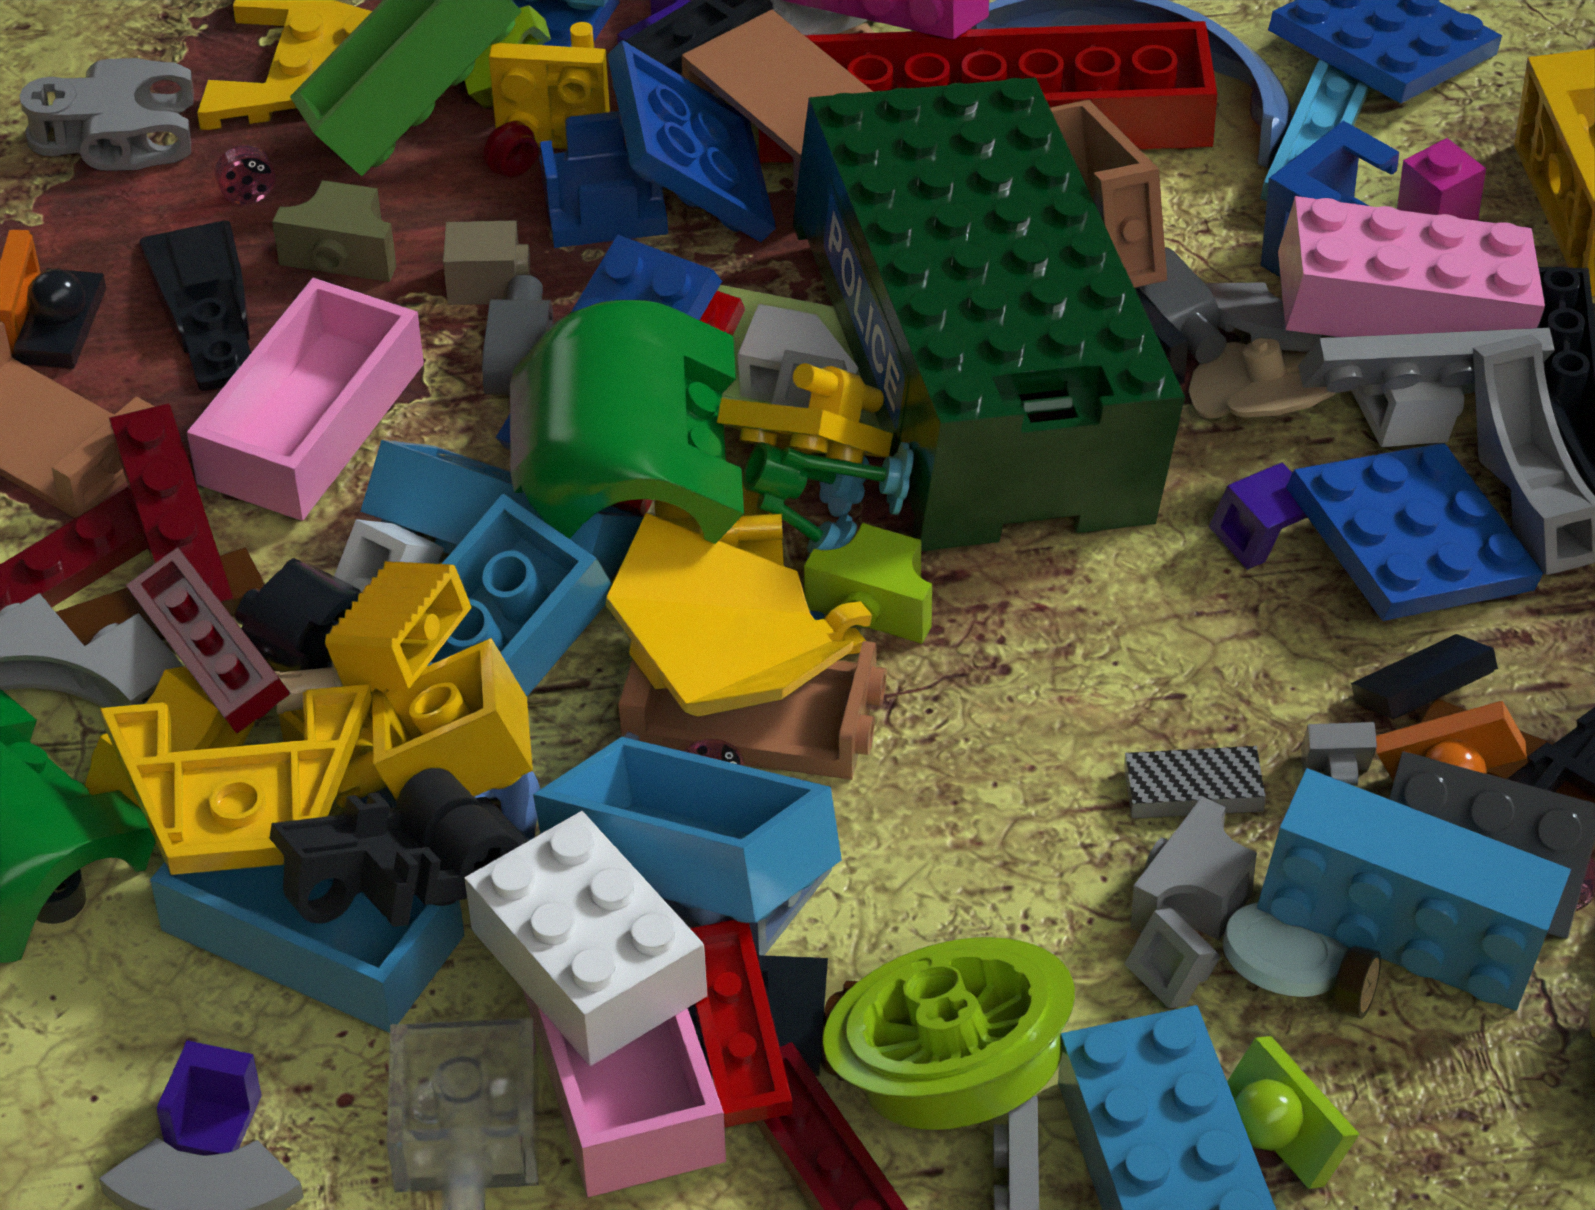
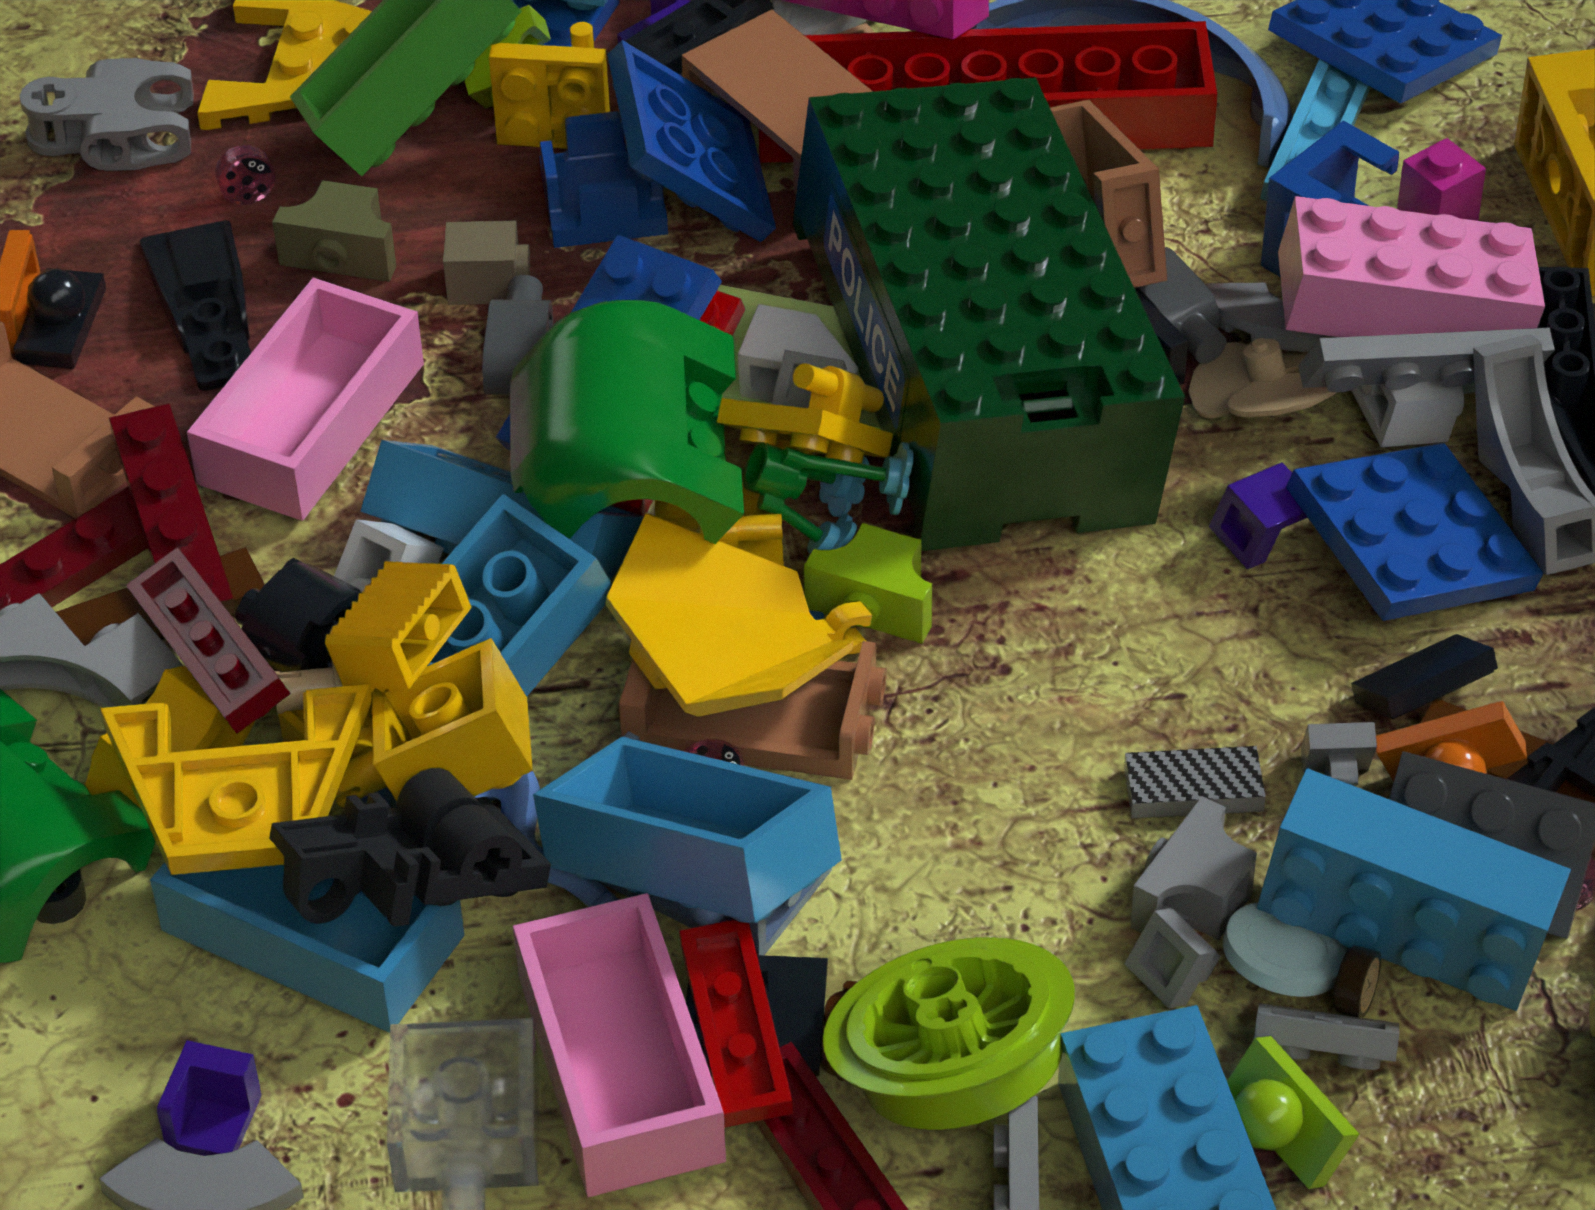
white brick [465,811,707,1066] -> none
dark red plate [483,121,538,177] -> none
none -> light grey plate [1254,1003,1399,1070]

